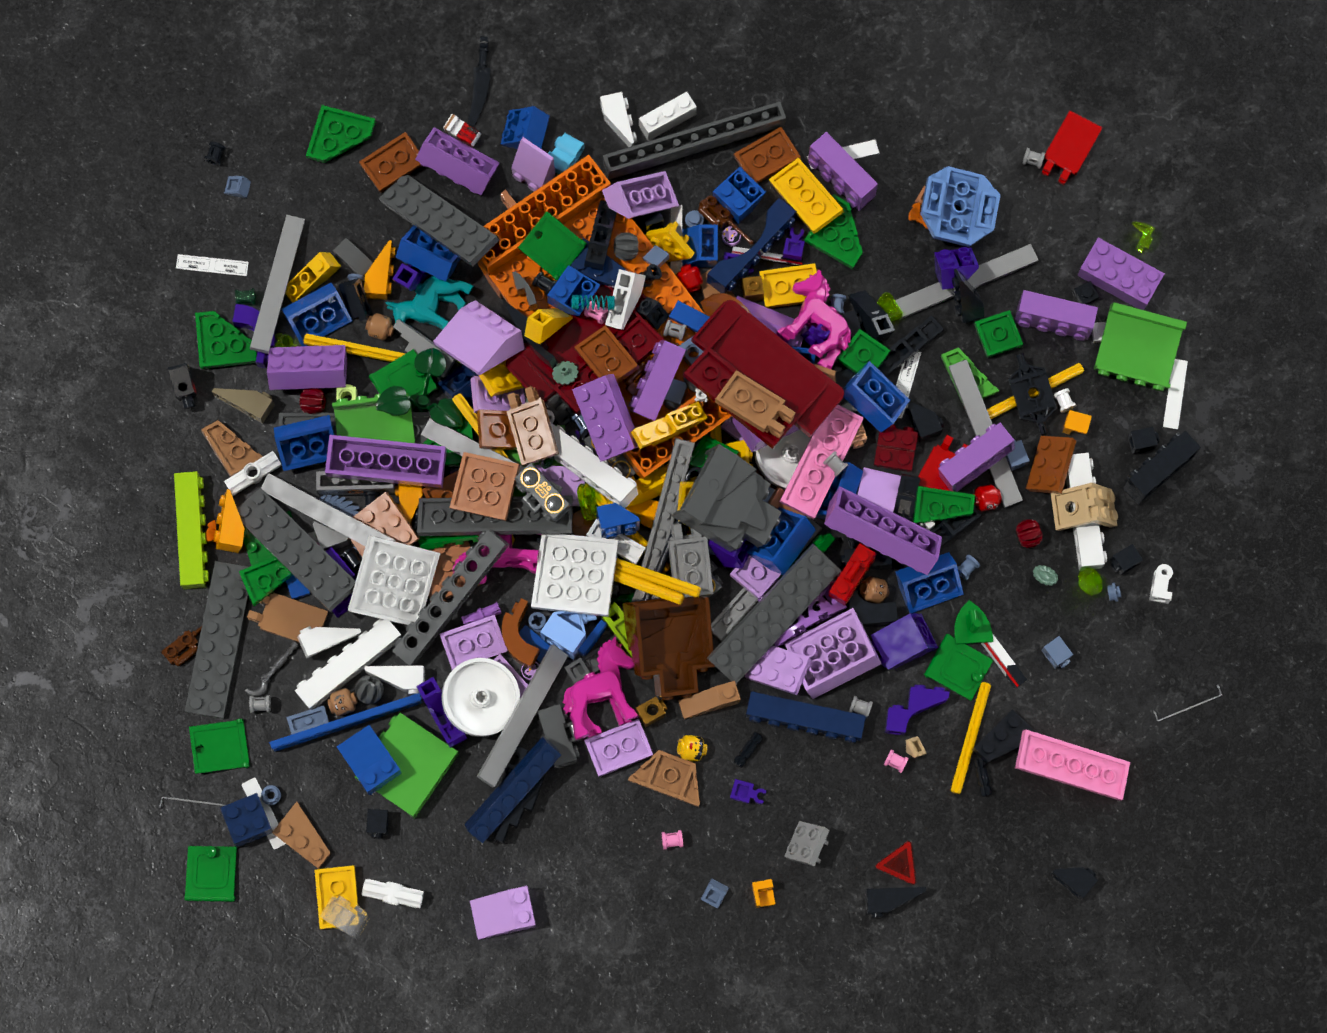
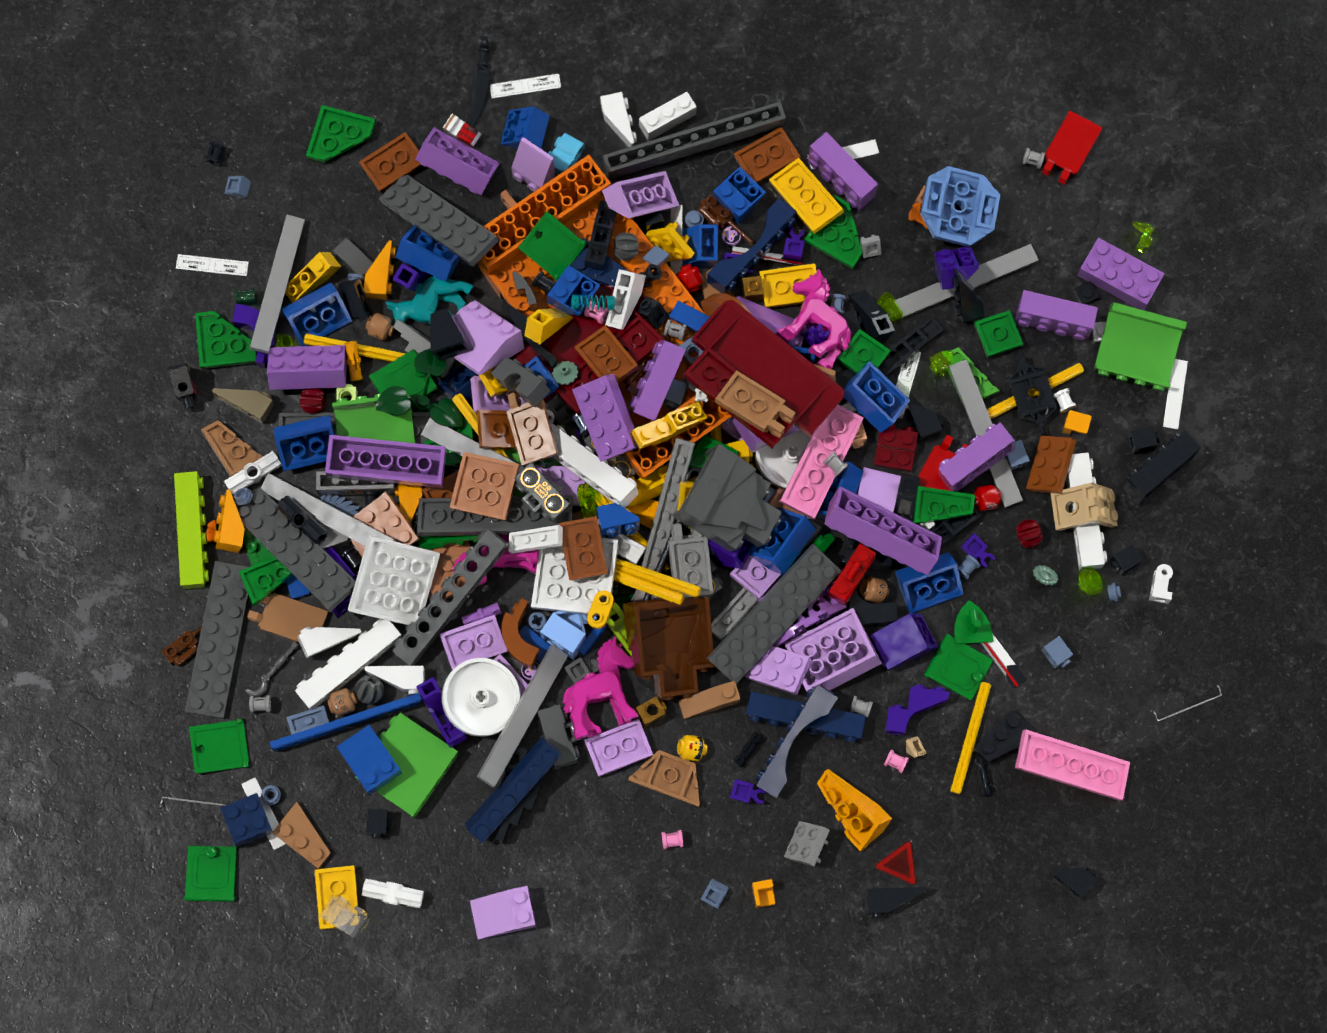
none -> sand blue plate [234,487,253,505]
none -> black piece [277,496,328,545]
none -> light orange pin [344,341,362,381]
none -> black slope [430,308,473,361]
none -> white sticker [490,74,561,98]
none -> dark grey arch [491,357,550,408]
none -> white plate [508,525,563,553]
none -> blue tile [523,356,559,398]
none -> dark orange plate [559,516,608,581]
none -> yellow plate [587,590,614,629]
none -> arch [756,684,838,798]
none -> light orange wedge [817,769,892,851]
none -> light grey tile [860,235,881,258]
none -> clear neon green plate [929,351,953,376]
none -> dark purple plate [960,533,995,568]

